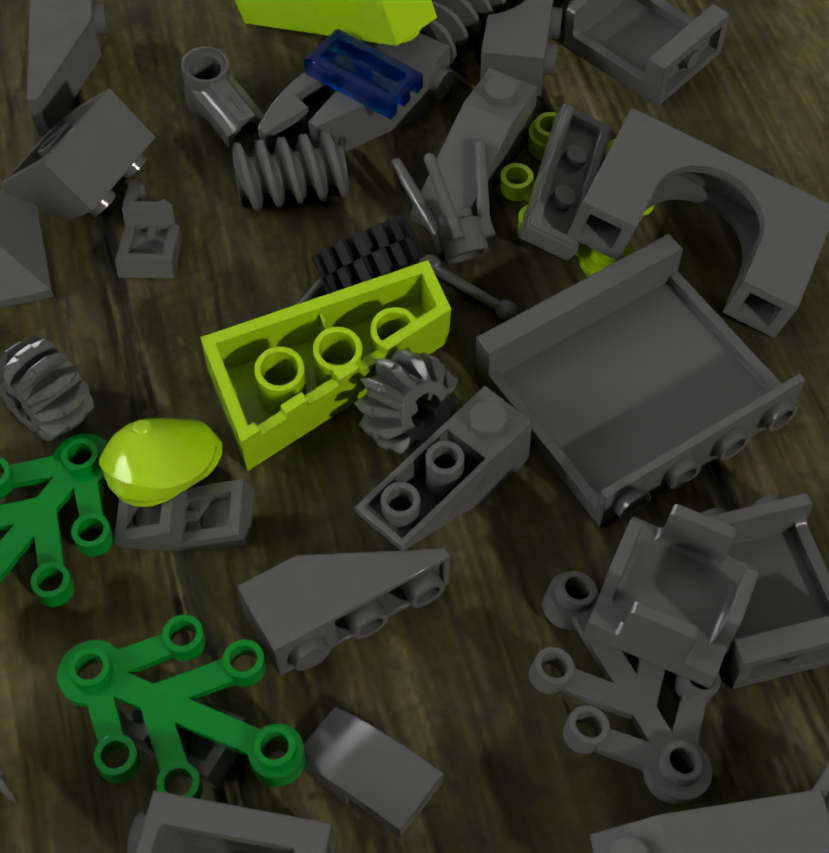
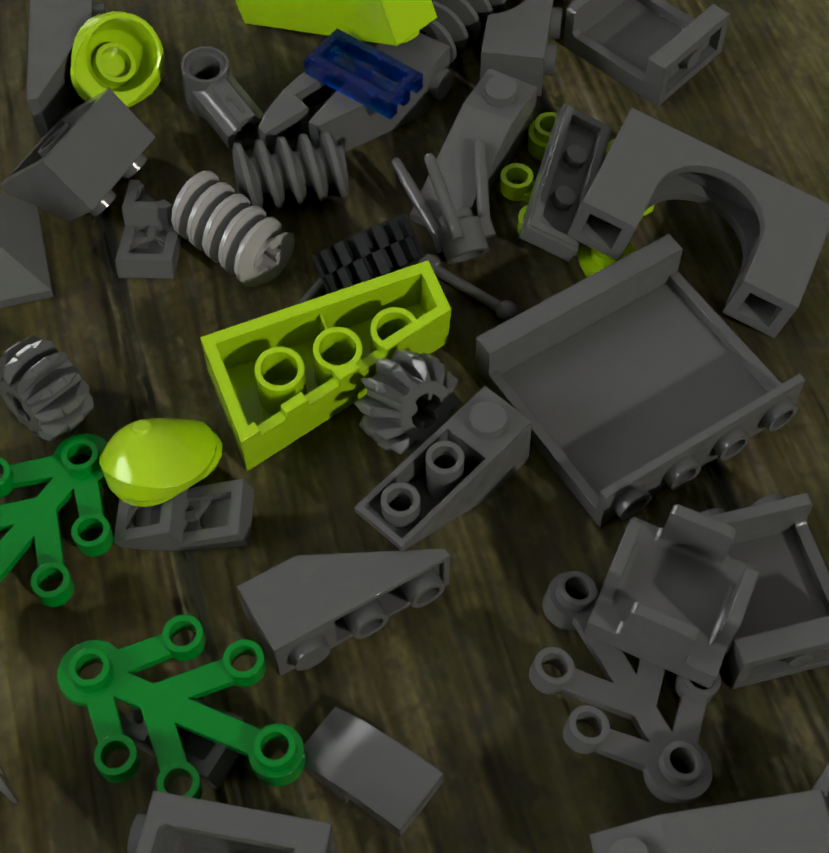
none -> lime hat [70,11,165,108]
none -> light grey piece [171,171,295,288]

